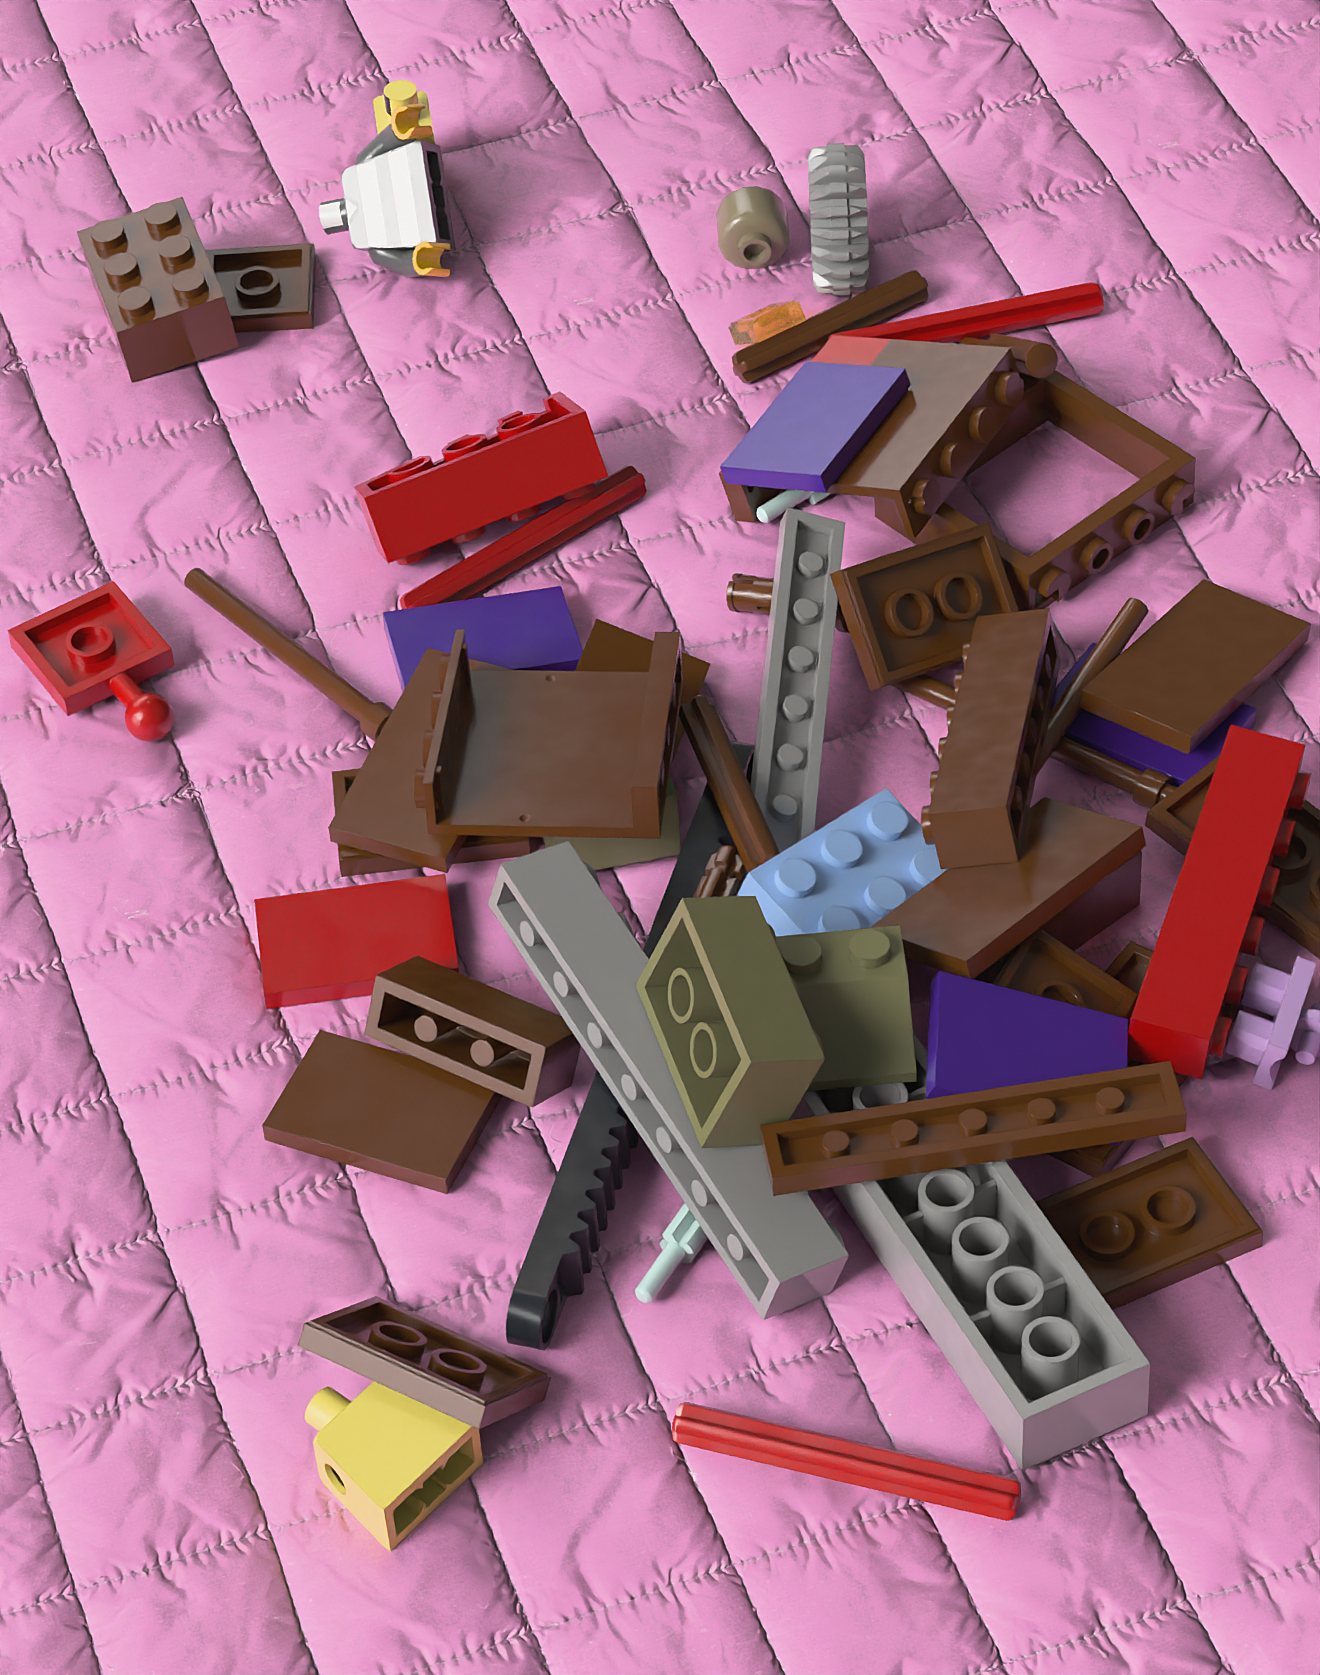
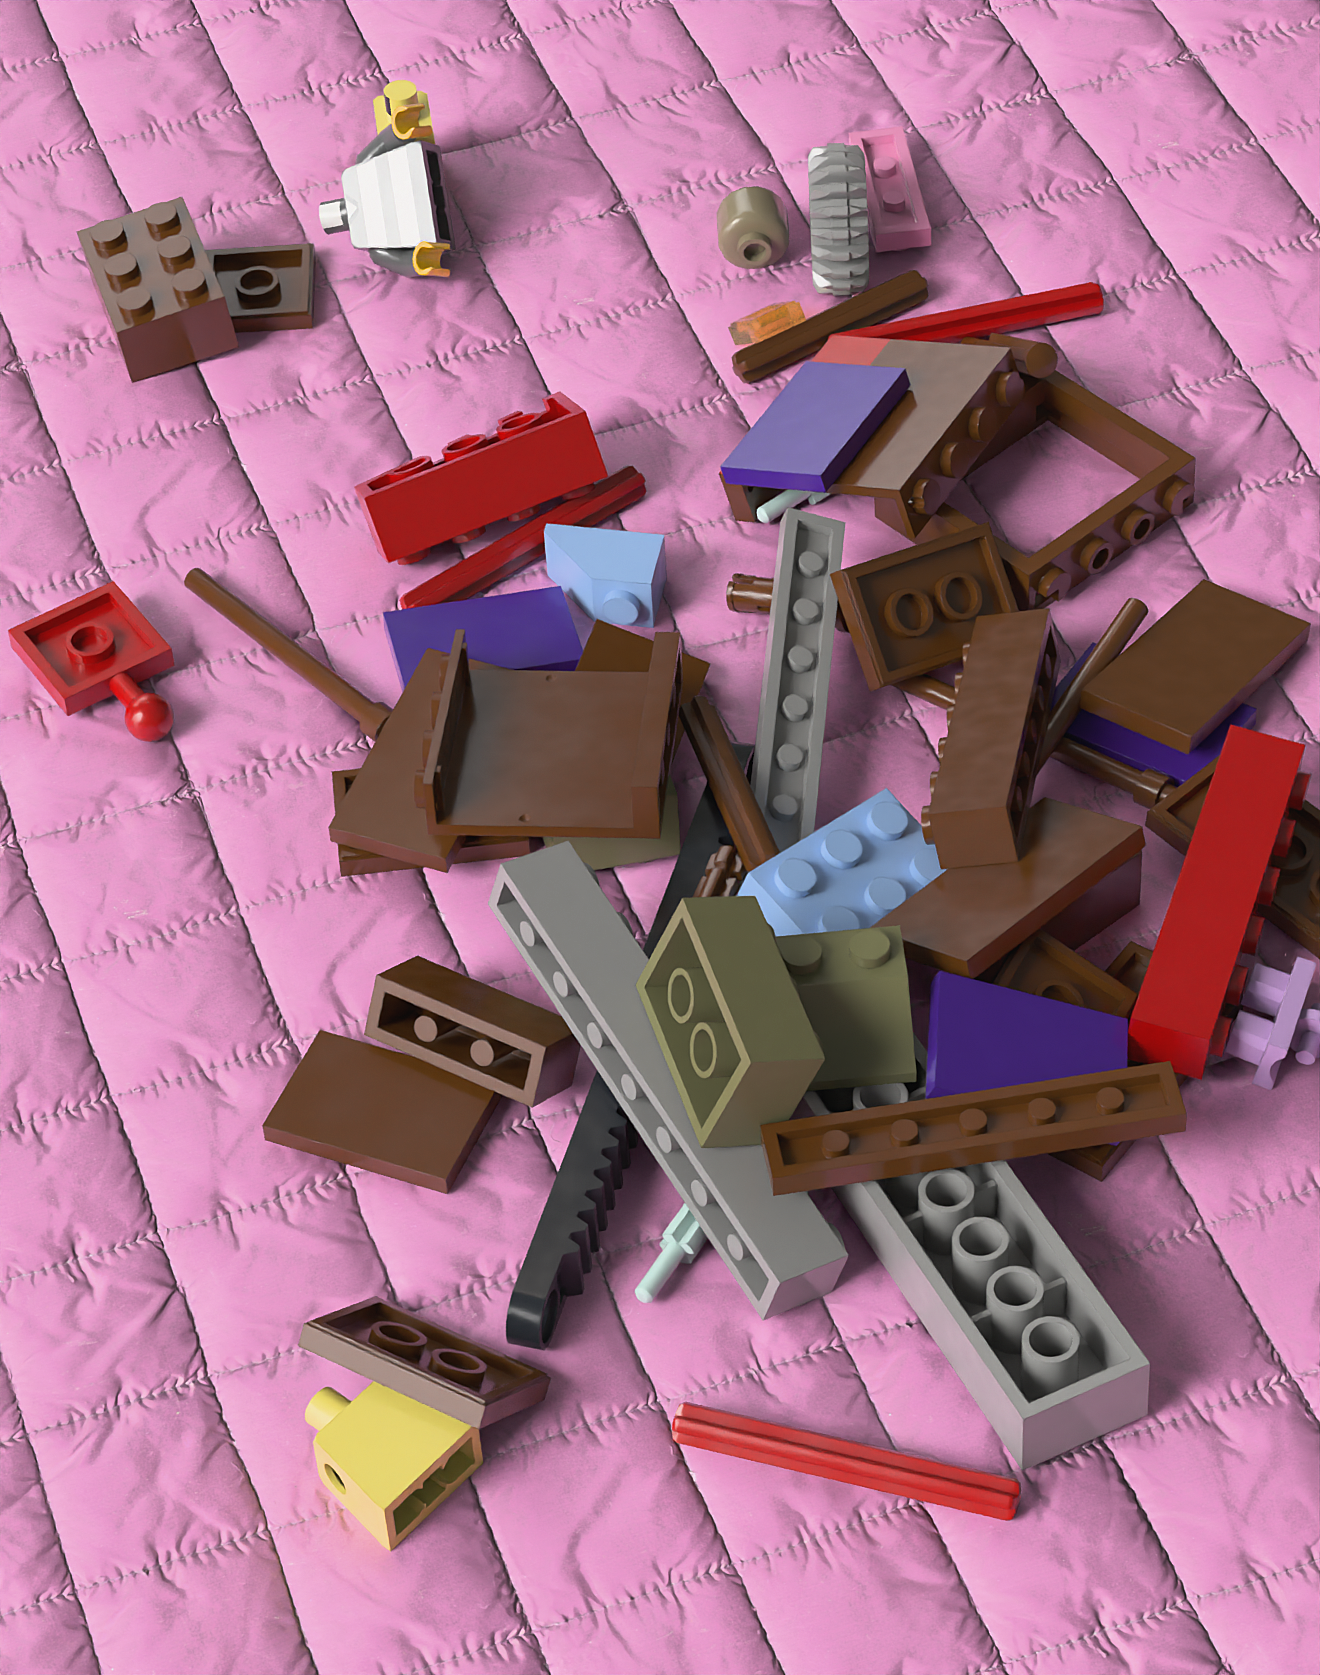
red tile [254,874,459,1009] -> none
reddish brown tile [1035,1136,1263,1310] -> none
none -> light blue slope [544,523,667,628]
none -> bright pink plate [849,126,931,252]

